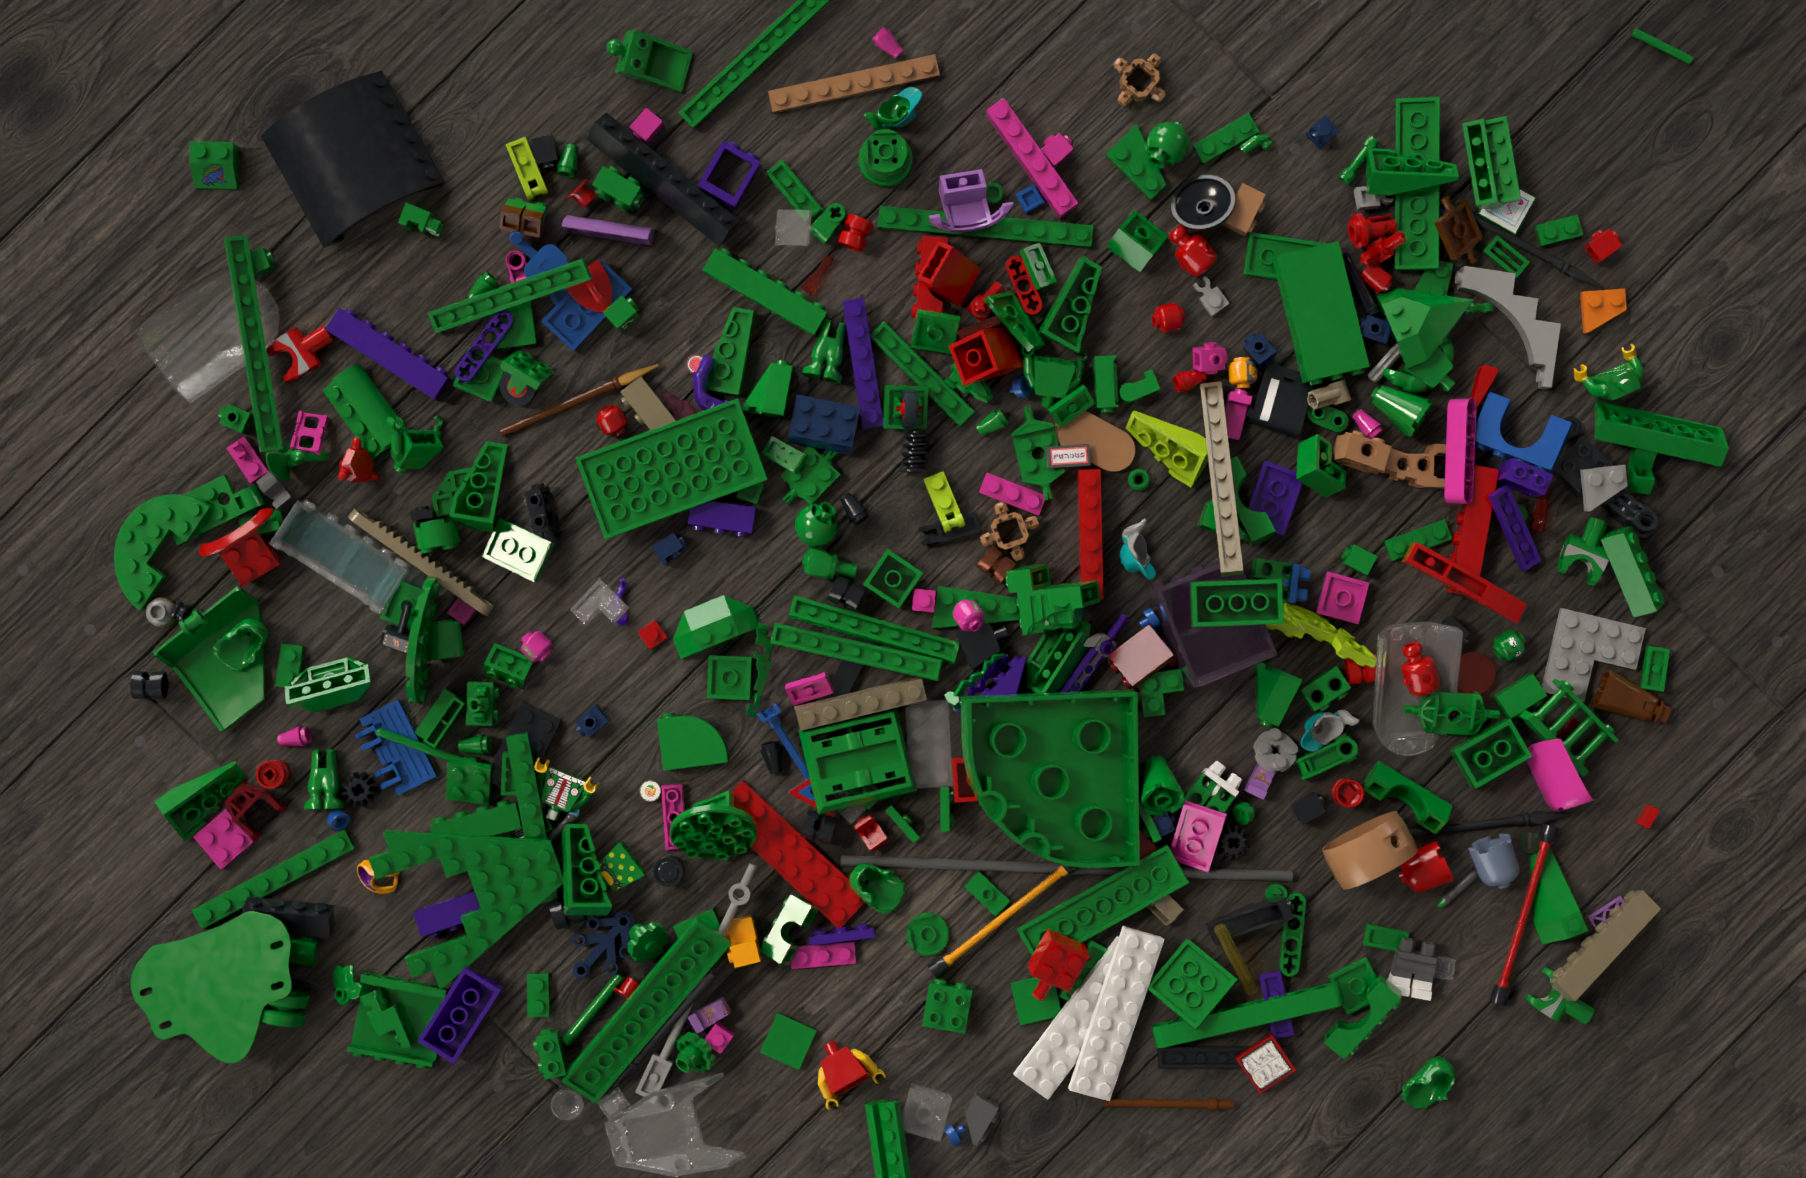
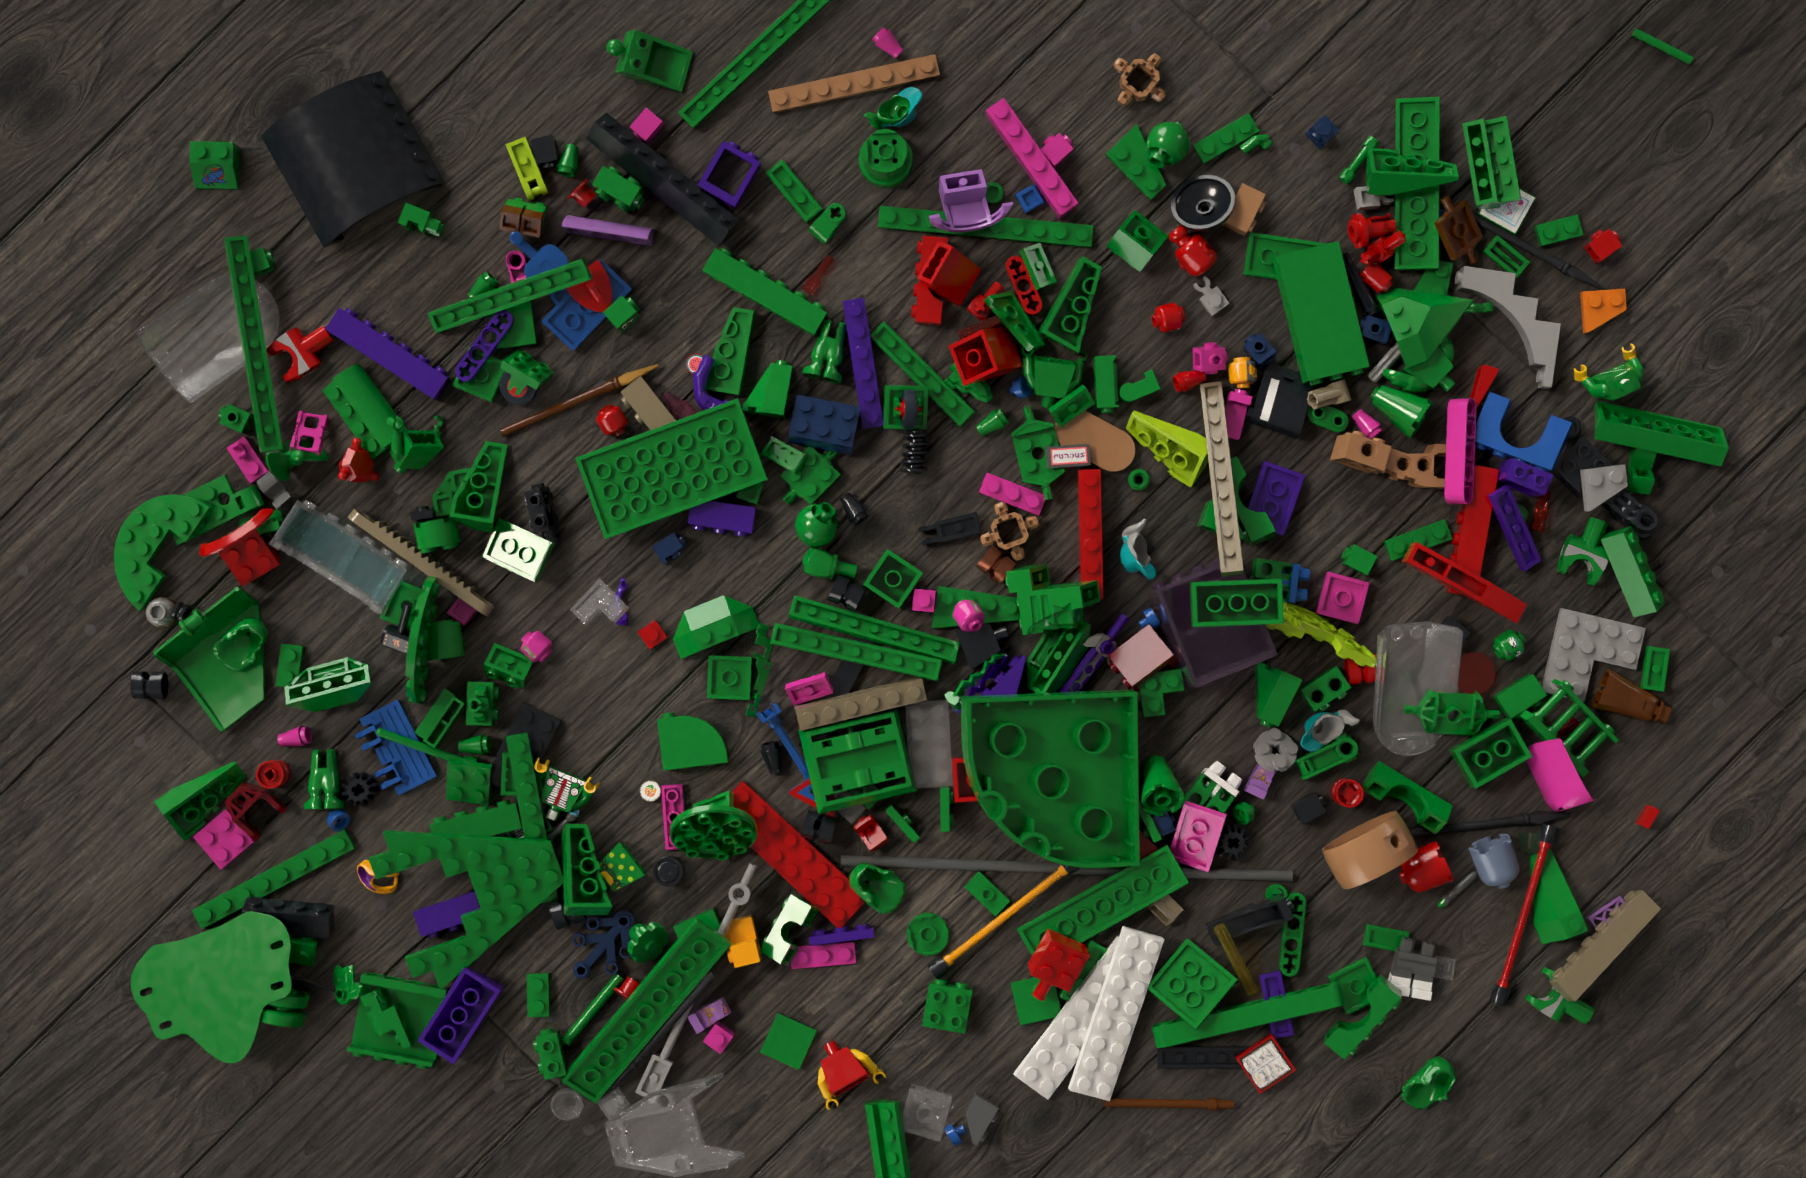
dark blue brick [575,704,611,738] -> none
green plant [676,1032,716,1073] -> none
clear piece [774,210,812,246] -> none
red wheel [837,214,874,253] -> none
green tile [910,309,960,354] -> none
lime plate [924,471,965,533] -> none
green brick [1296,434,1346,498] -> none
red piece [1400,641,1441,697] -> none

